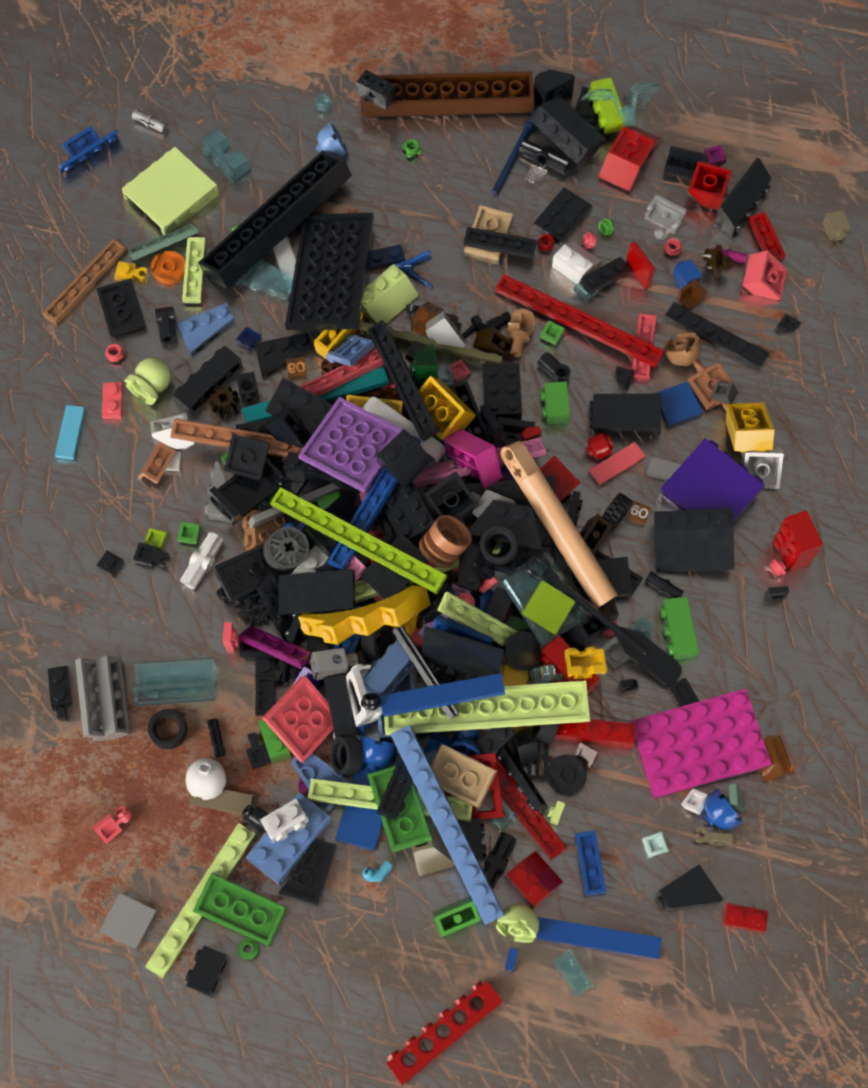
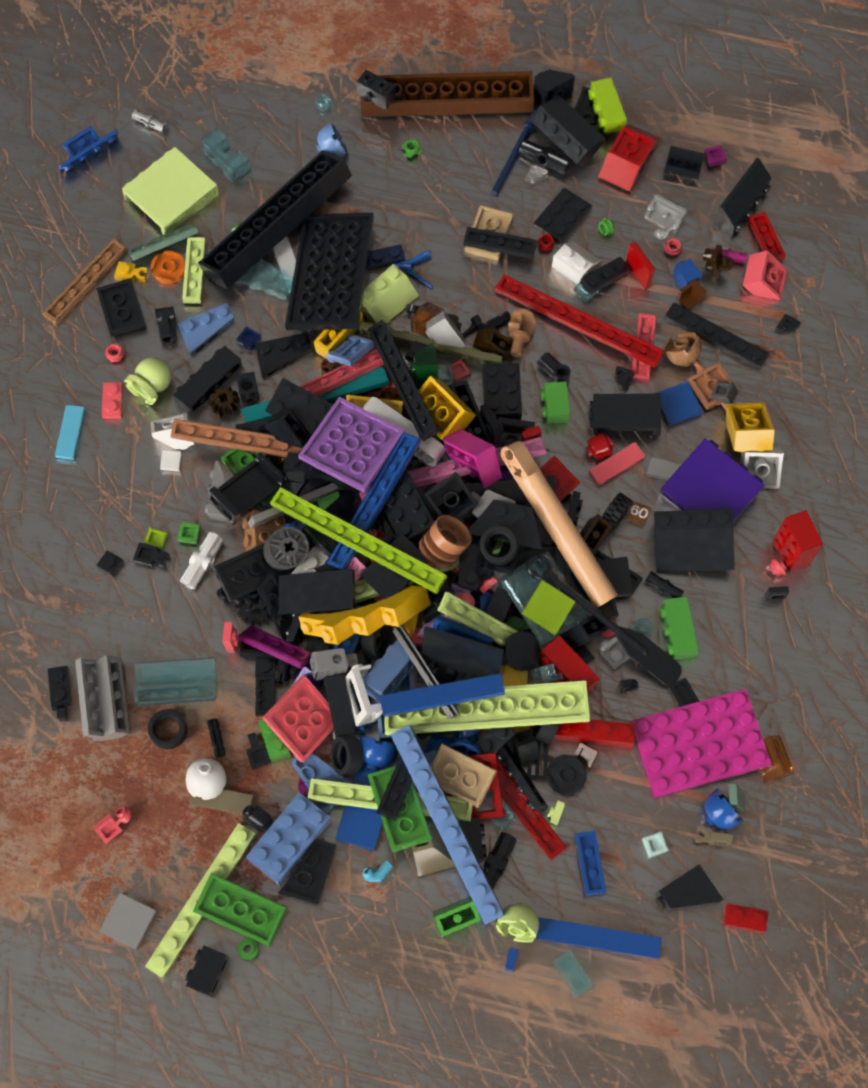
nougat panel [138,441,176,484] -> none
black plate [224,433,271,481] -> none
white bracket [260,799,309,842] -> none
clear orange tile [286,357,307,377] -> none
black plate [361,693,382,711] -> none
black slope [376,429,432,489] -> none
red brick [386,981,503,1086] -> none
red slope [505,851,563,910] -> none
bright green plate [540,321,565,345] -> none
yellow cylinder [564,647,608,679] -> none
clear light blue plant [581,82,659,126] -> none
coral plate [582,231,597,250] -> none
white plate [681,789,708,815] -> none
red slope [688,161,732,210] -> none
dark tan brick [822,209,851,241] -> none

